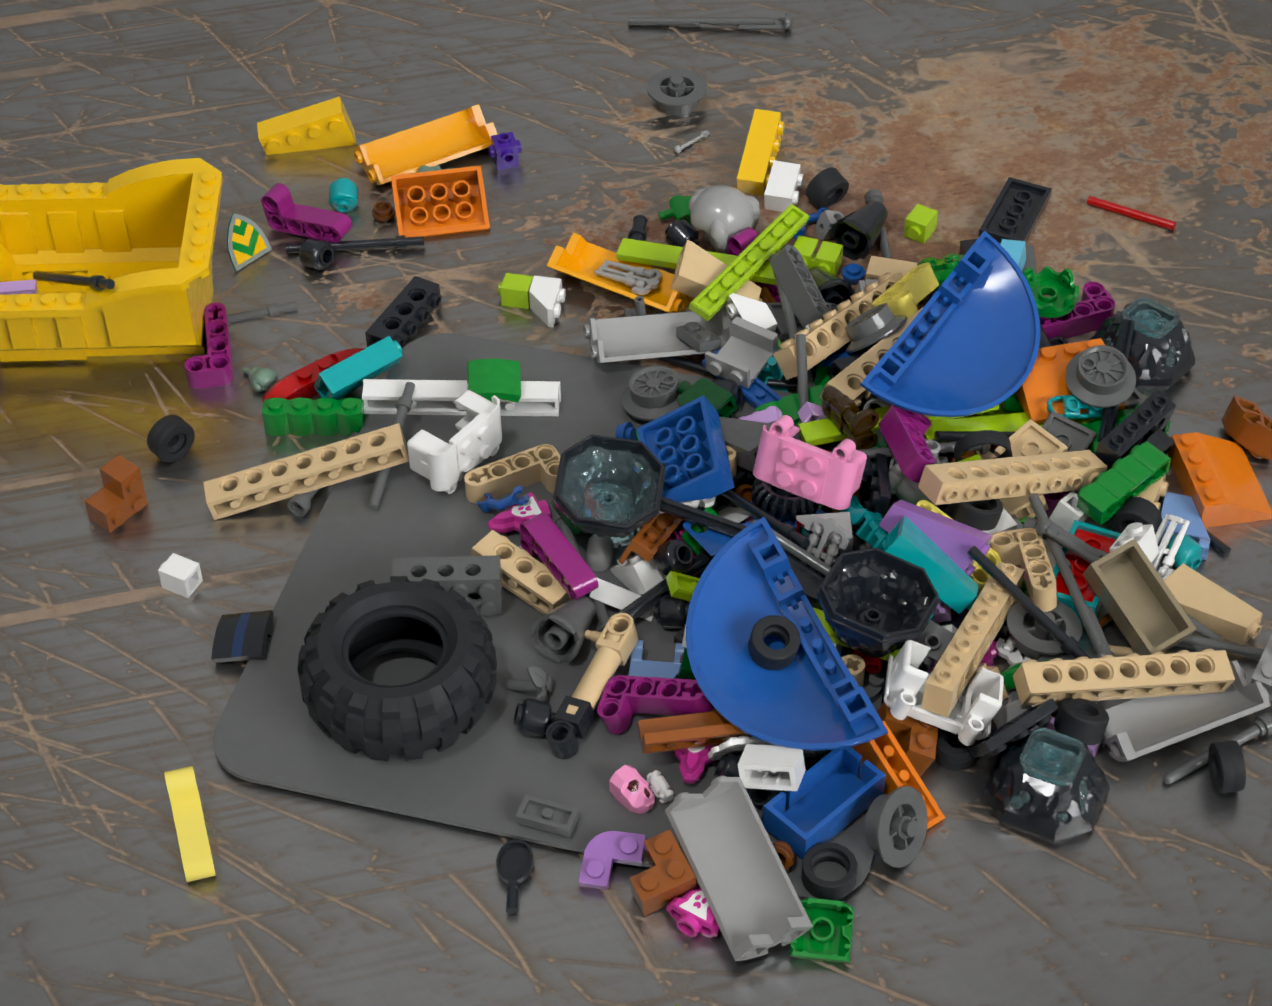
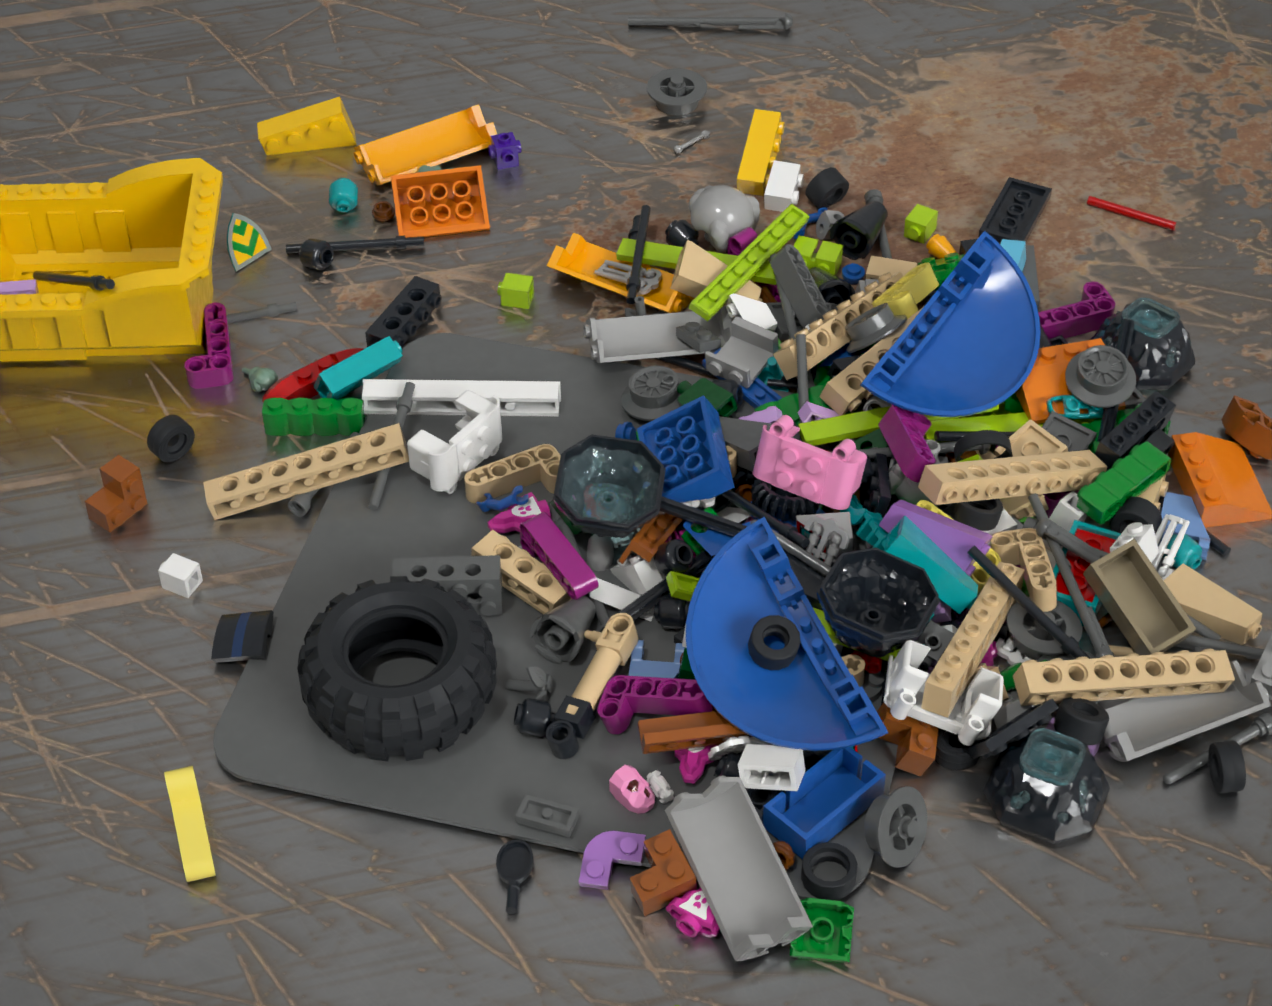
magenta beam [261,183,353,243] -> none
green slope [467,358,521,403] -> none
white slope [529,276,566,327] -> none
green piece [658,195,693,223] -> none
dark brown piece [822,385,879,450] -> none
orange slope [851,721,945,829] -> none
green plate [1023,266,1079,318] -> none
none -> black bar [626,205,651,304]
none -> light orange cone [926,234,959,259]

